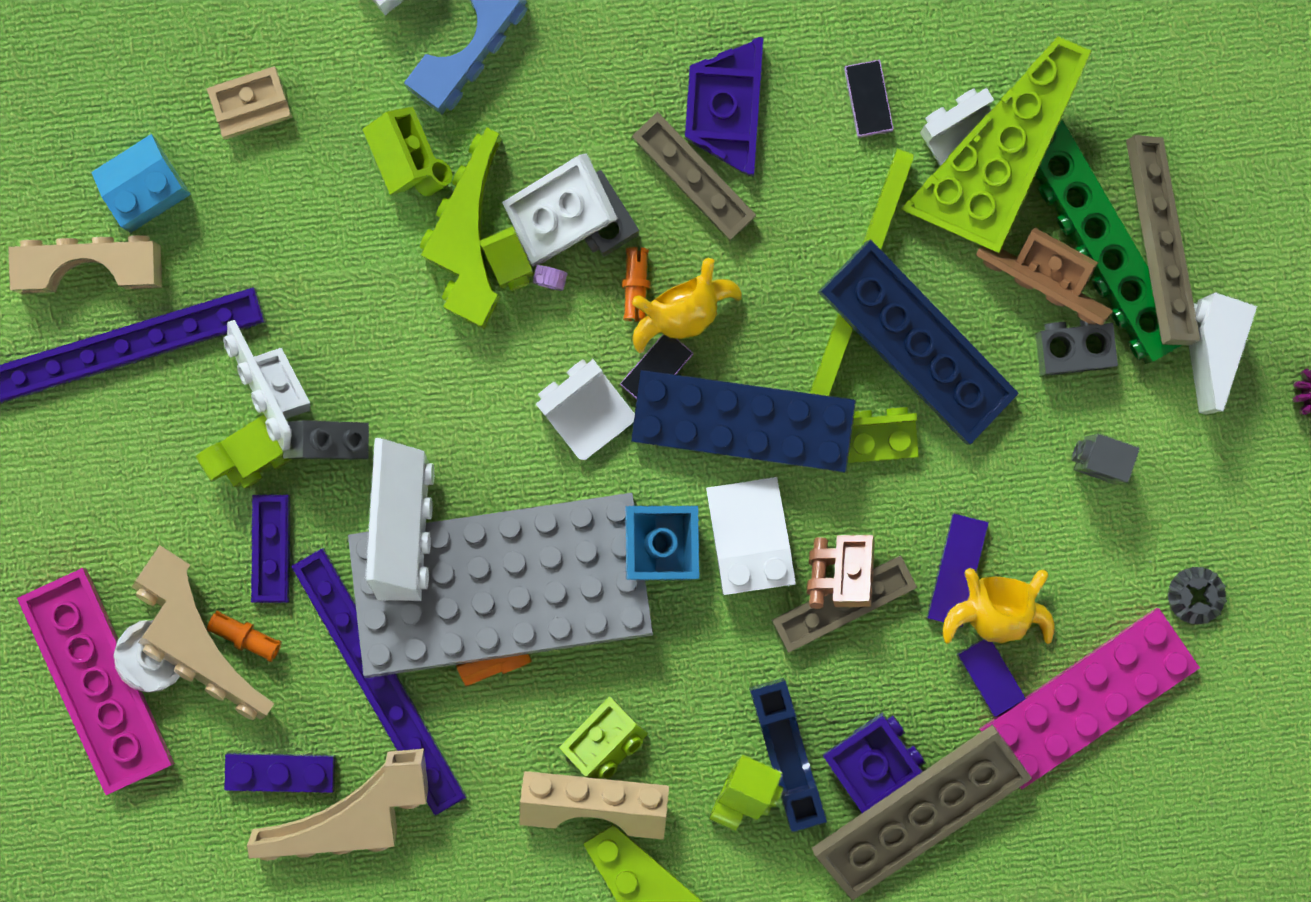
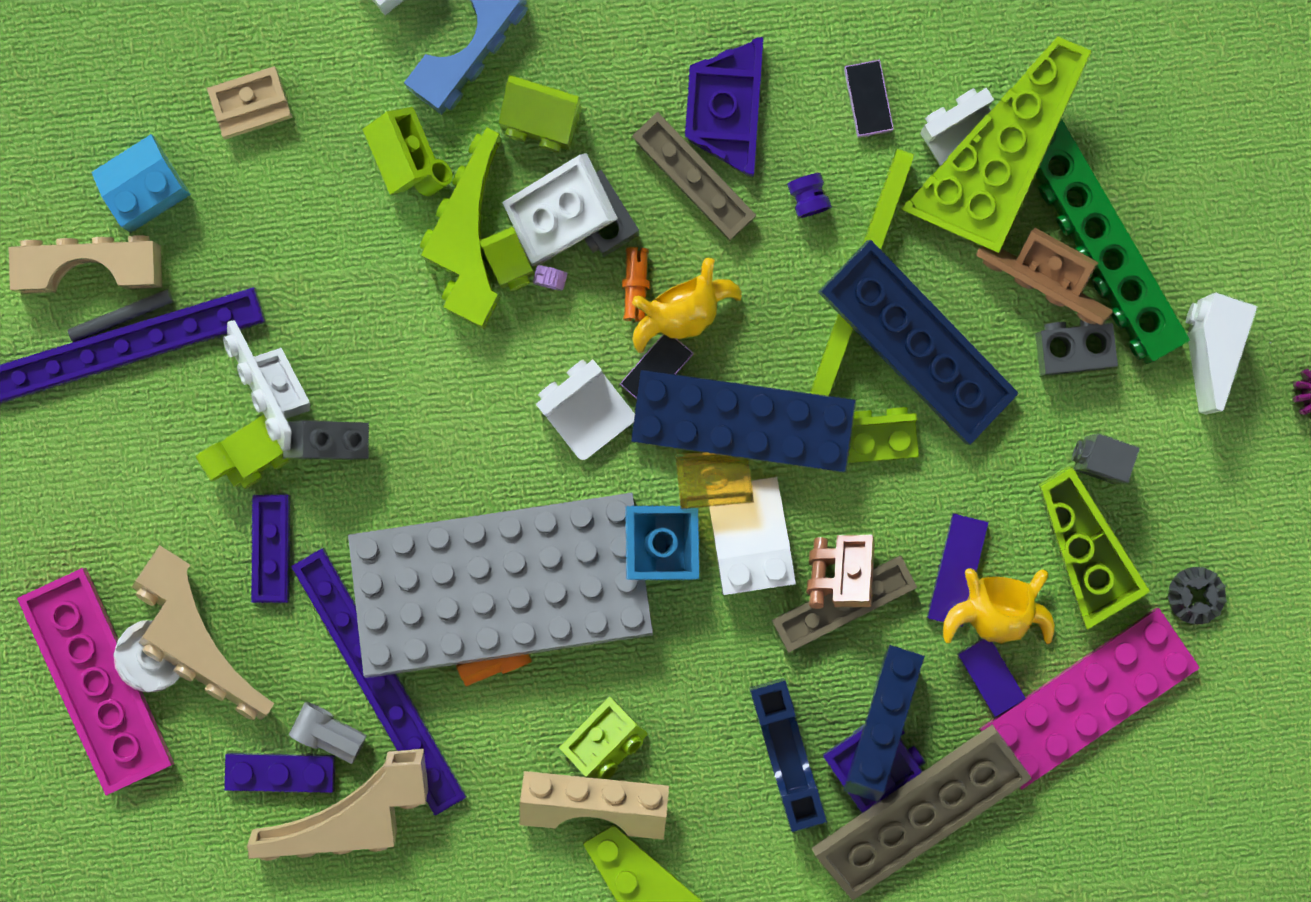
orange pin [207,610,282,662] -> none
white slope [366,439,435,601] -> none
lime hinge [709,754,783,831] -> none
dark tan plate [1126,135,1200,345] -> none
none -> dark grey bar [68,289,173,342]
none -> light grey piece [289,702,367,764]
none -> lime slope [499,75,582,153]
none -> clear yellow tile [675,452,753,509]
none -> dark purple wheel [787,173,832,219]
none -> dark blue arch [843,645,925,802]
none -> lime wedge [1038,466,1150,630]

